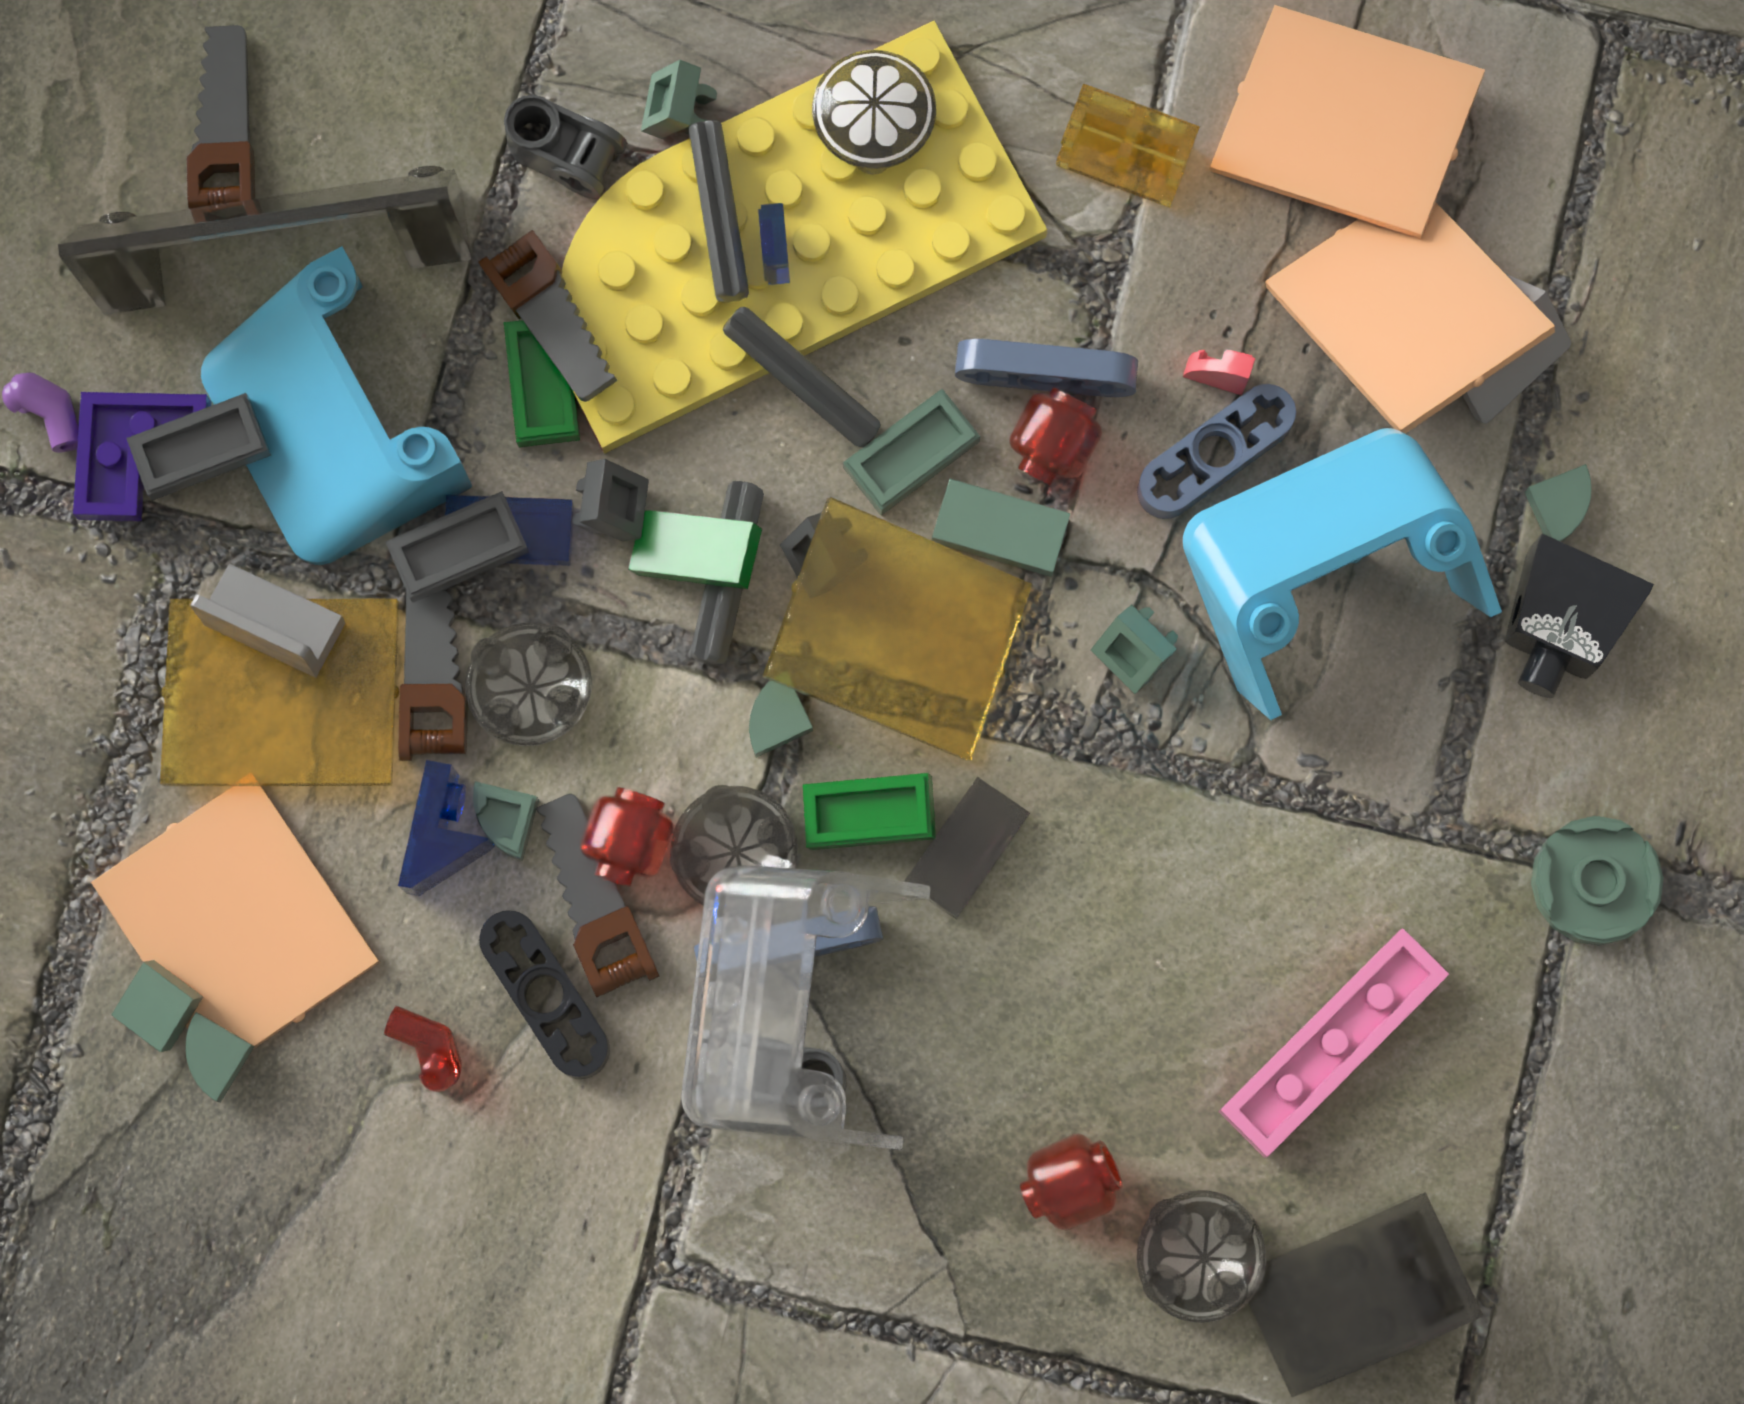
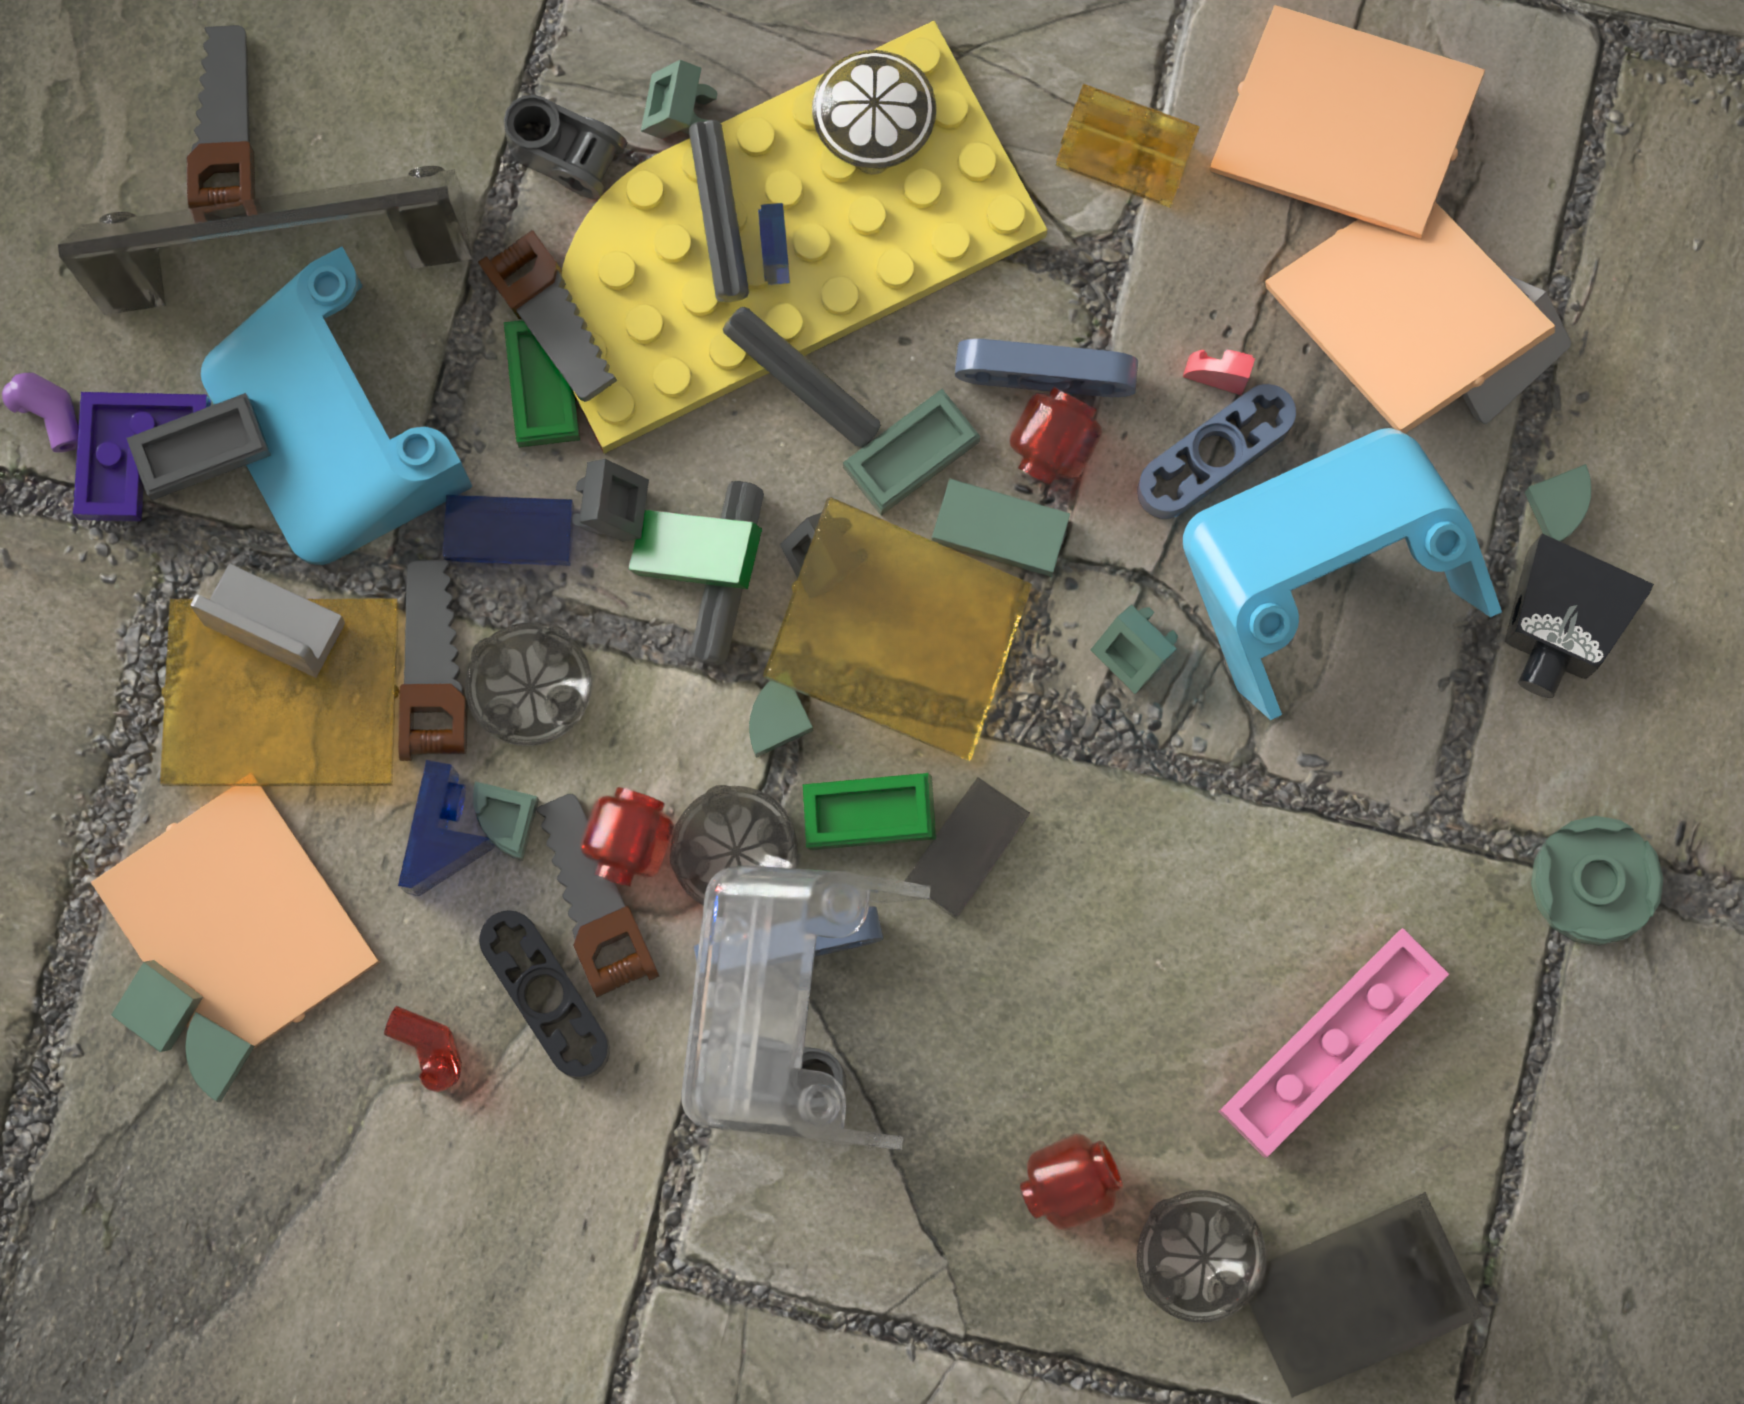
dark grey tile [385,491,529,603] -> none

